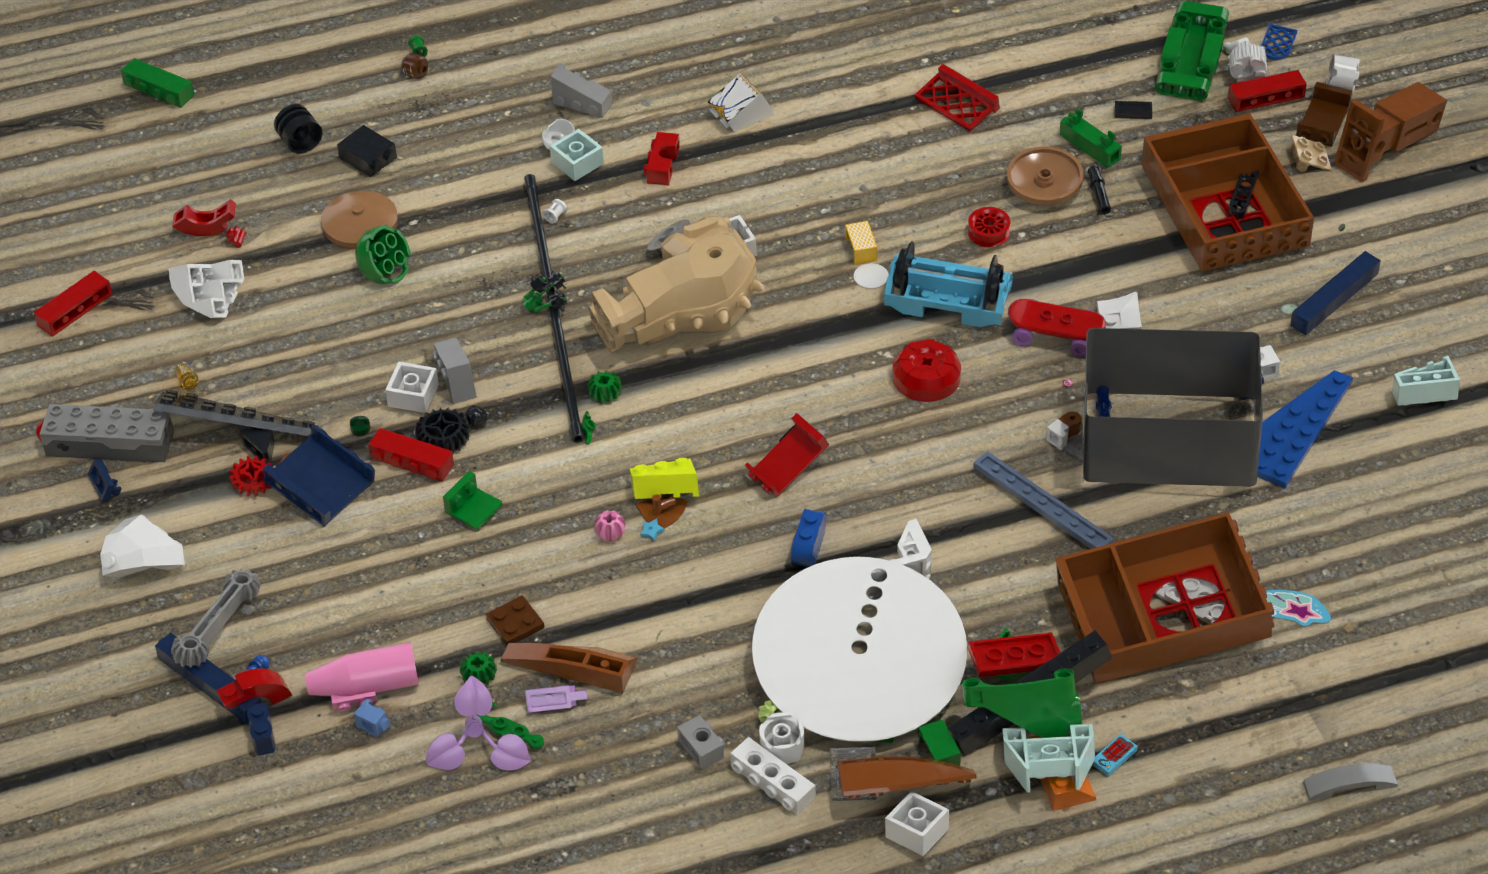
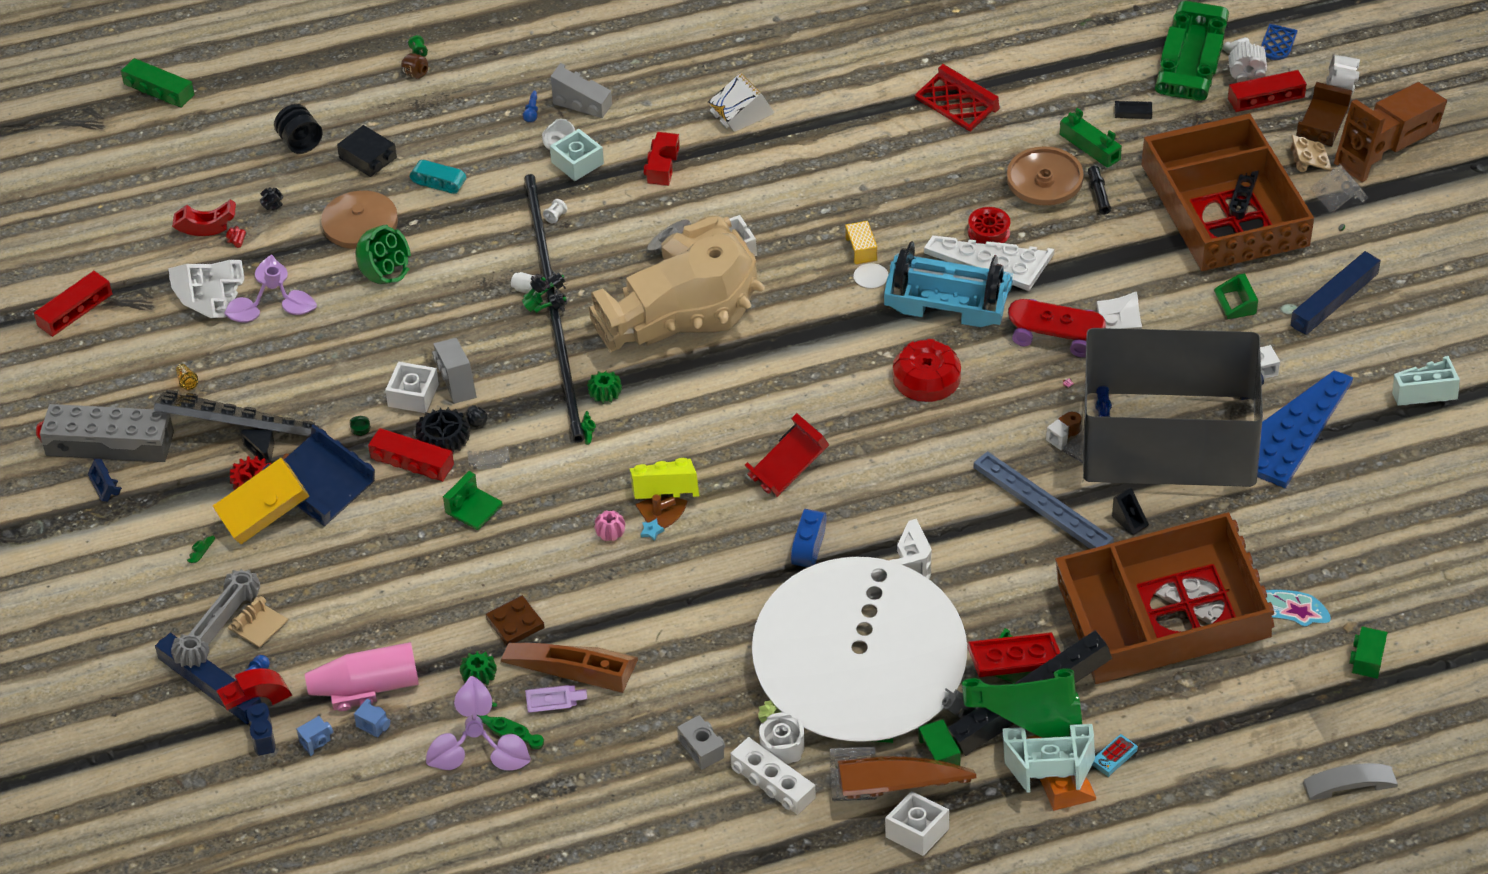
white brick [100,515,185,578] -> none
none -> green piece [187,535,215,563]
none -> yellow brick [213,458,309,544]
none -> lavender plant [224,255,317,323]
none -> tan hinge [228,596,288,648]
none -> black gear [260,187,283,211]
none -> medium blue brick [296,716,333,756]
none -> teal beam [409,160,467,194]
none -> clear piece [468,446,510,470]
none -> white brick [511,272,538,294]
none -> blue bar [523,90,538,122]
none -> white wing [924,236,1054,291]
none -> dark grey hinge [942,688,978,718]
none -> black slope [1112,488,1149,535]
none -> green tile [1214,273,1258,319]
none -> clear bracket [1311,164,1368,213]
none -> green brick [1349,627,1388,679]

